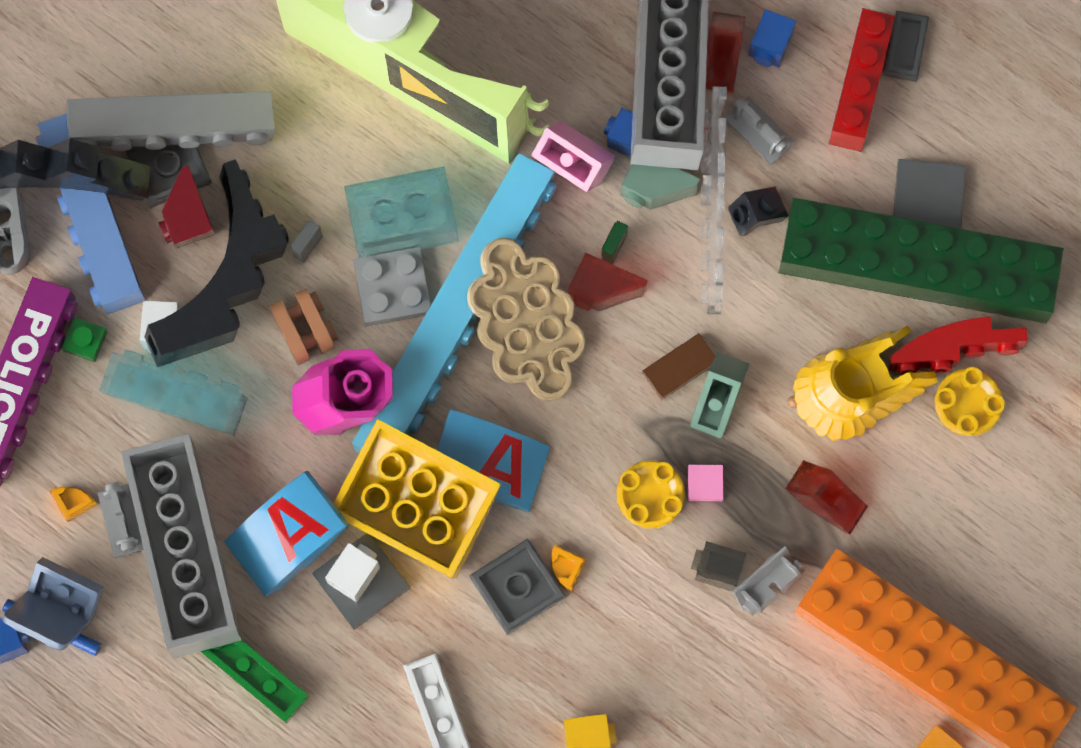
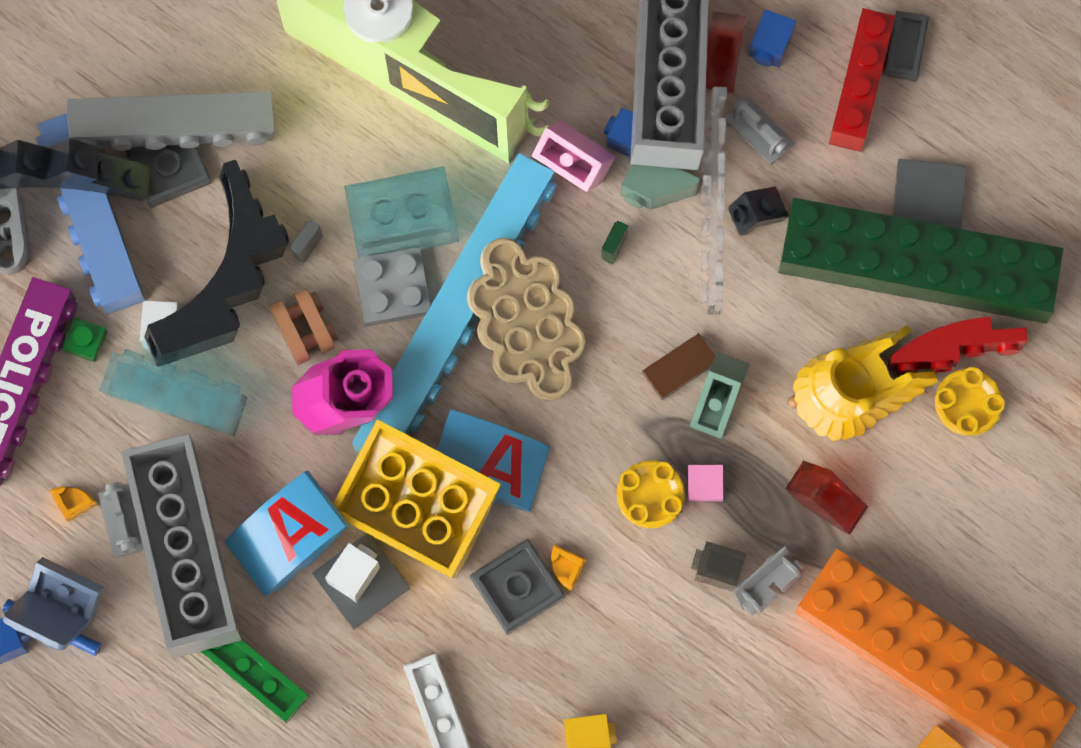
dark red slope [158,166,215,249] -> none
clear red slope [568,253,648,311] -> none

